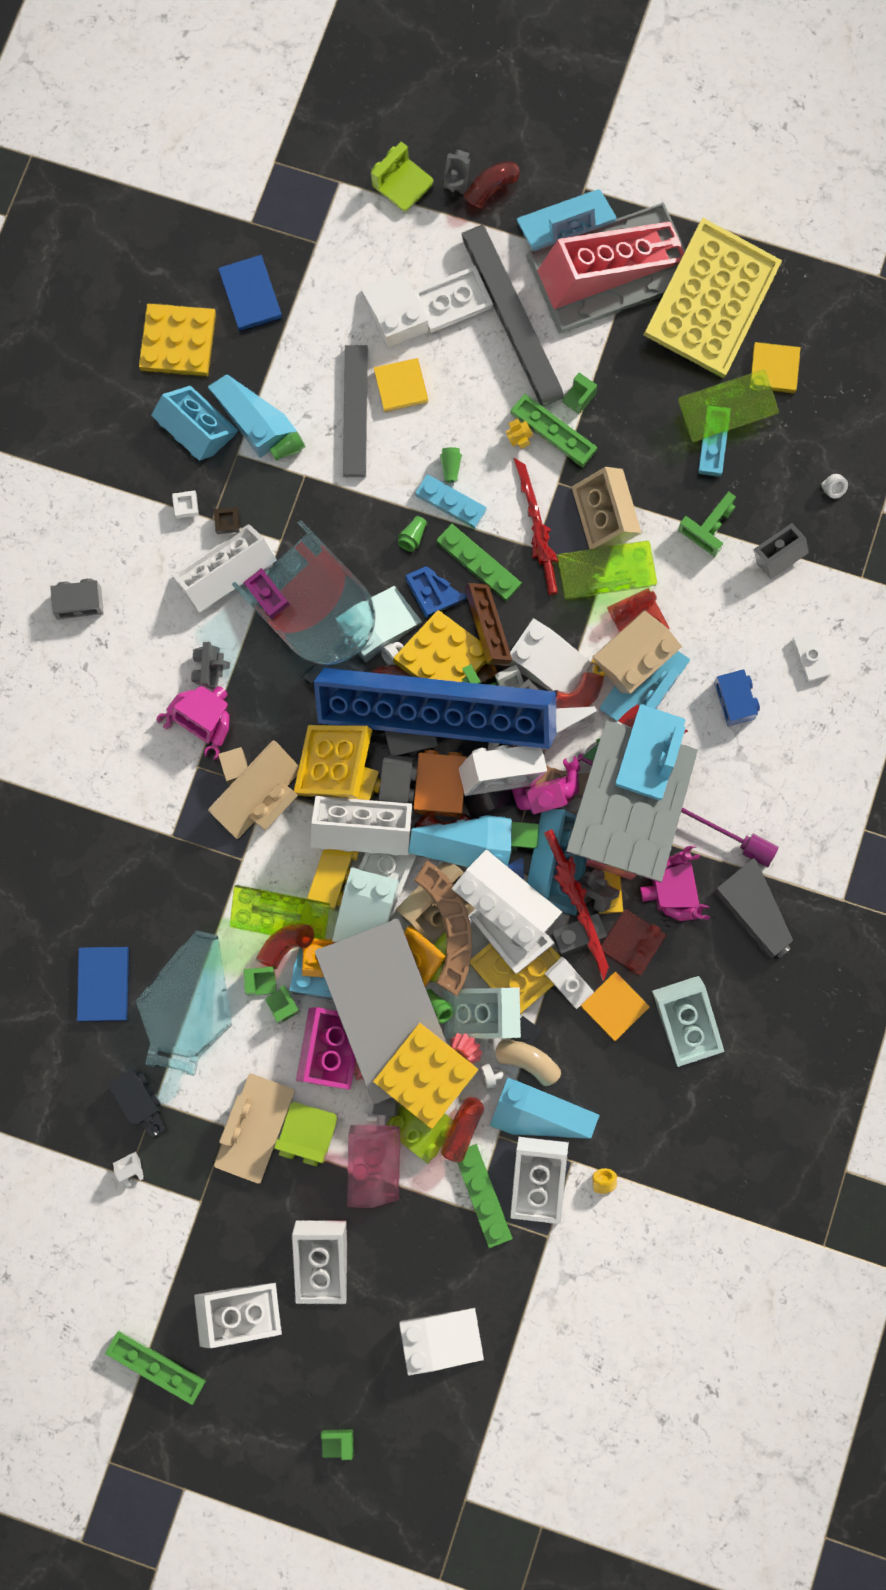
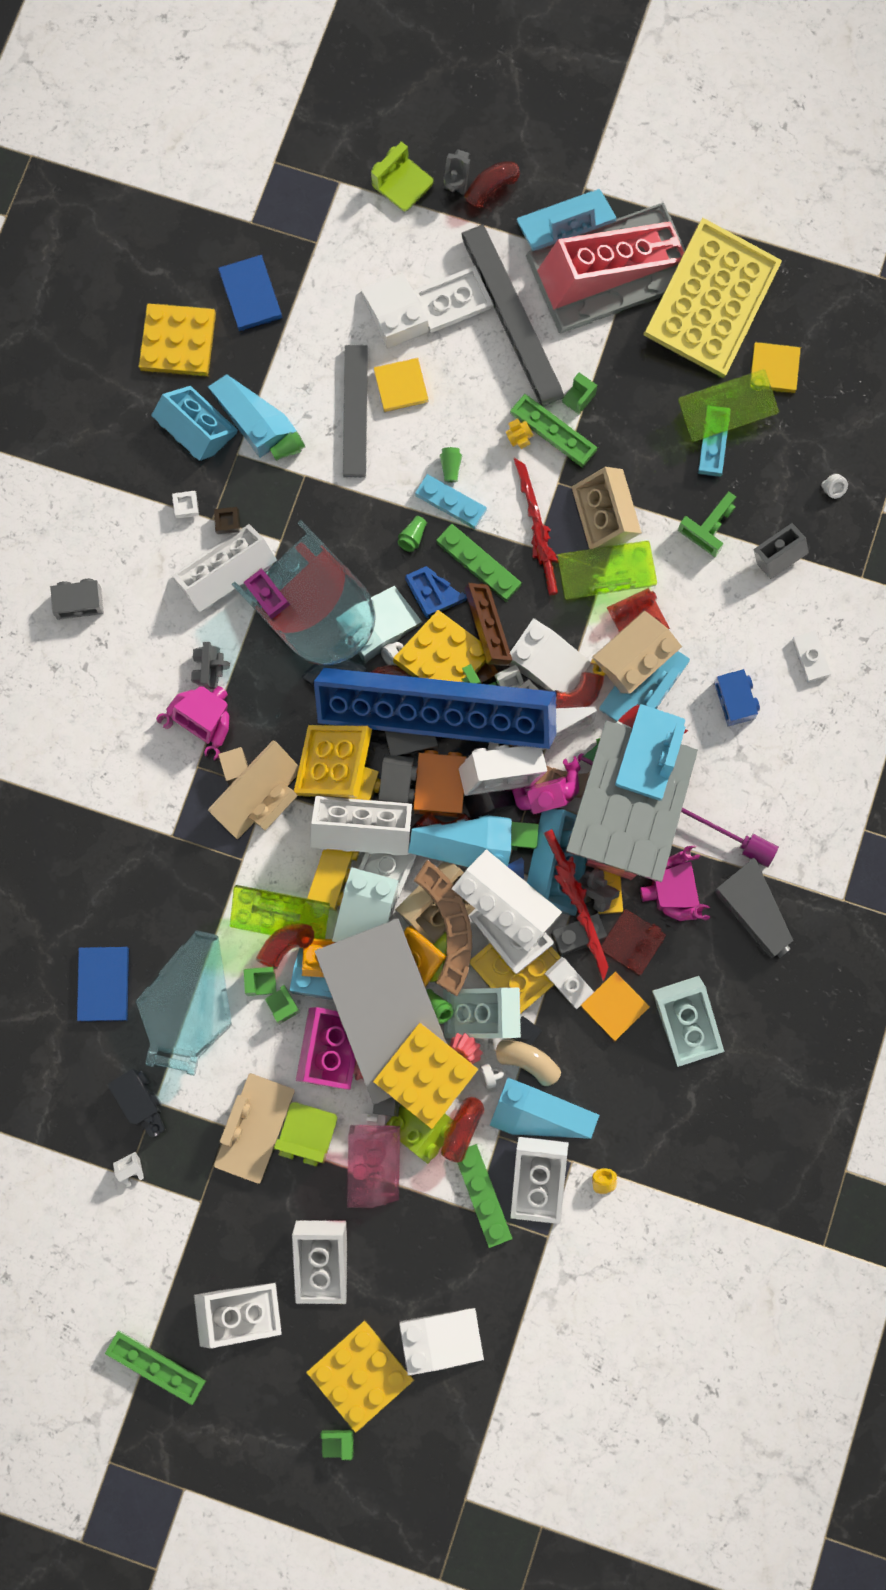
none -> yellow plate [306,1320,414,1433]

